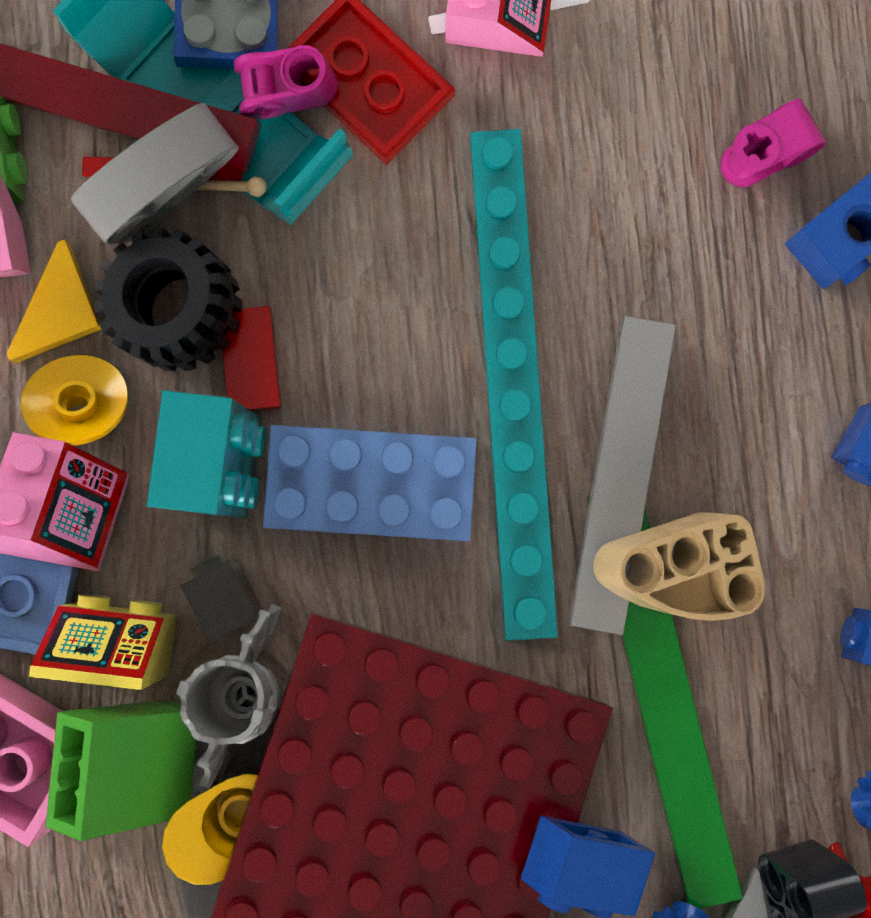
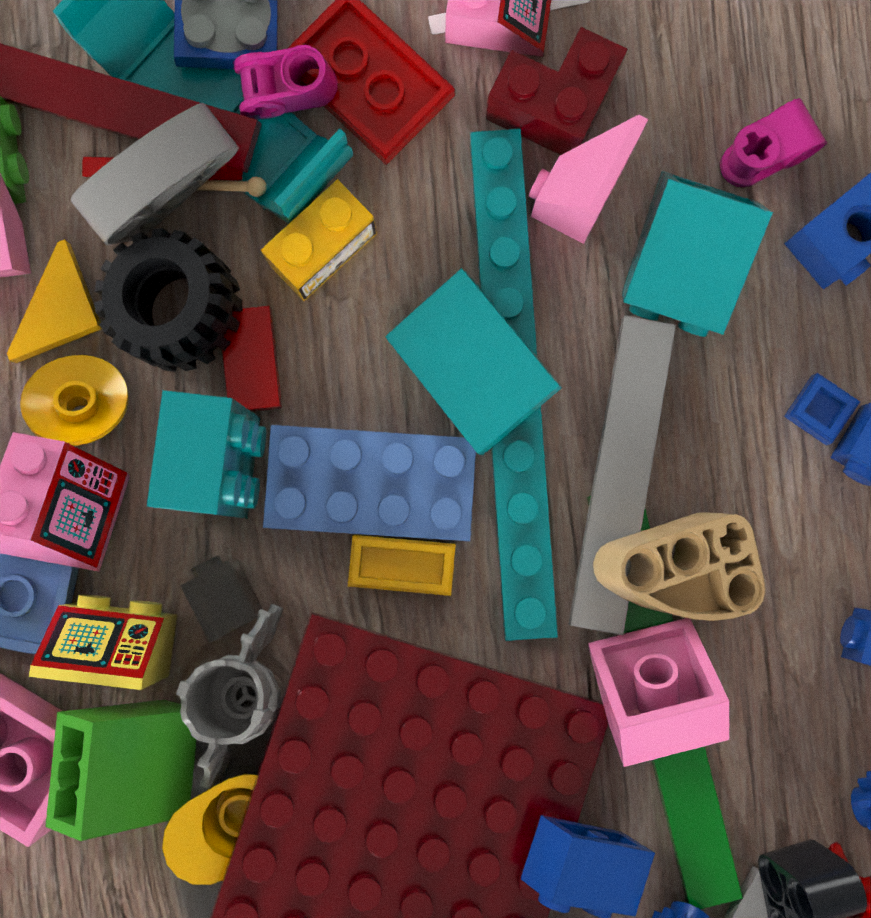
none -> yellow brick [260,179,377,301]
none -> yellow tile [348,535,456,596]
none -> teal tile [385,268,562,455]
none -> dark red brick [486,27,628,155]
none -> bright pink slope [529,115,649,244]
none -> bright pink slope [588,618,729,767]
none -> teal slope [622,171,773,337]
none -> blue tile [784,373,860,445]

